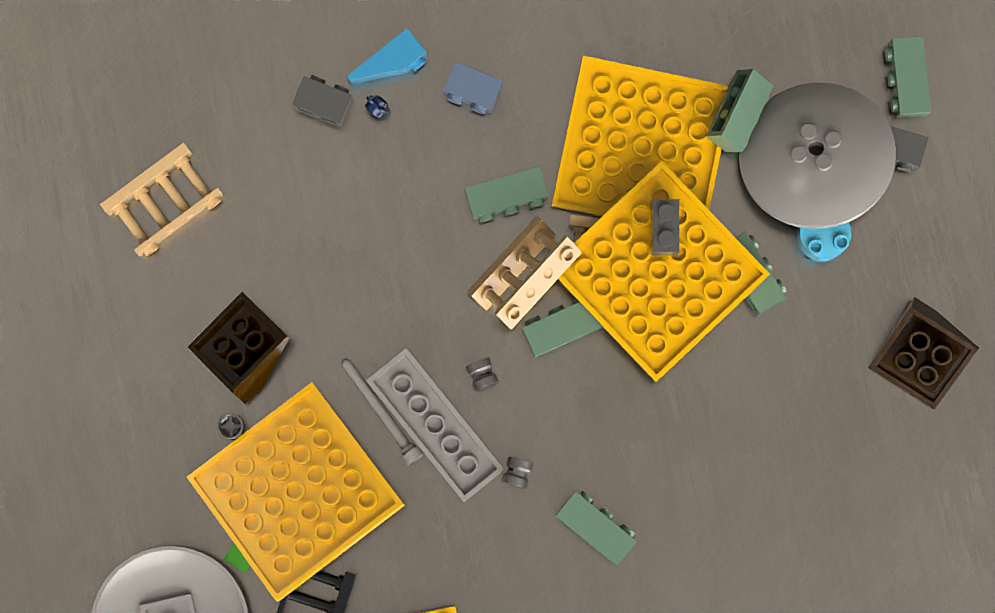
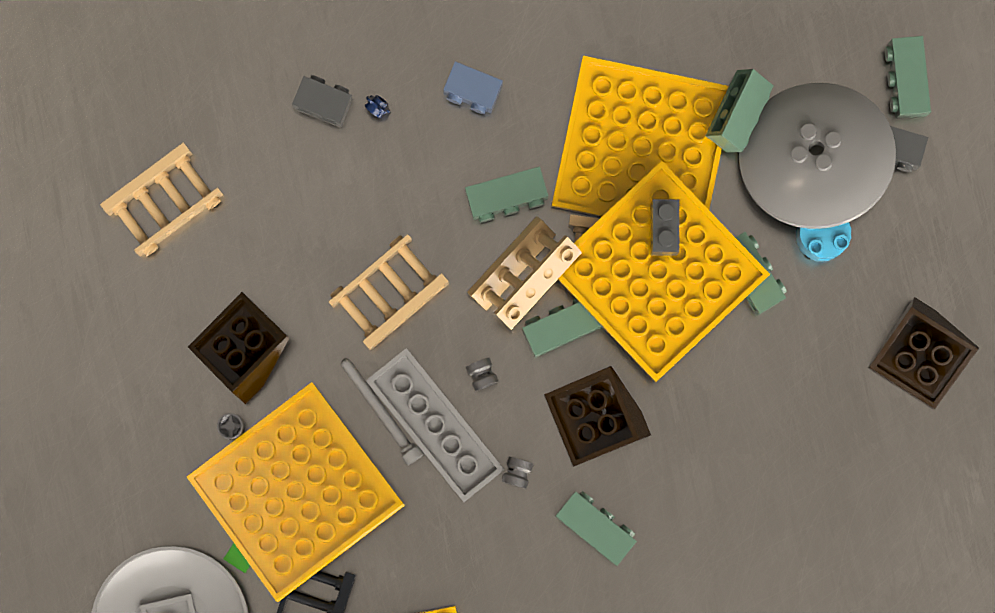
dark azure slope [347,28,427,85] -> none
none -> tan fence [329,234,449,351]
none -> dark brown slope [544,366,651,467]

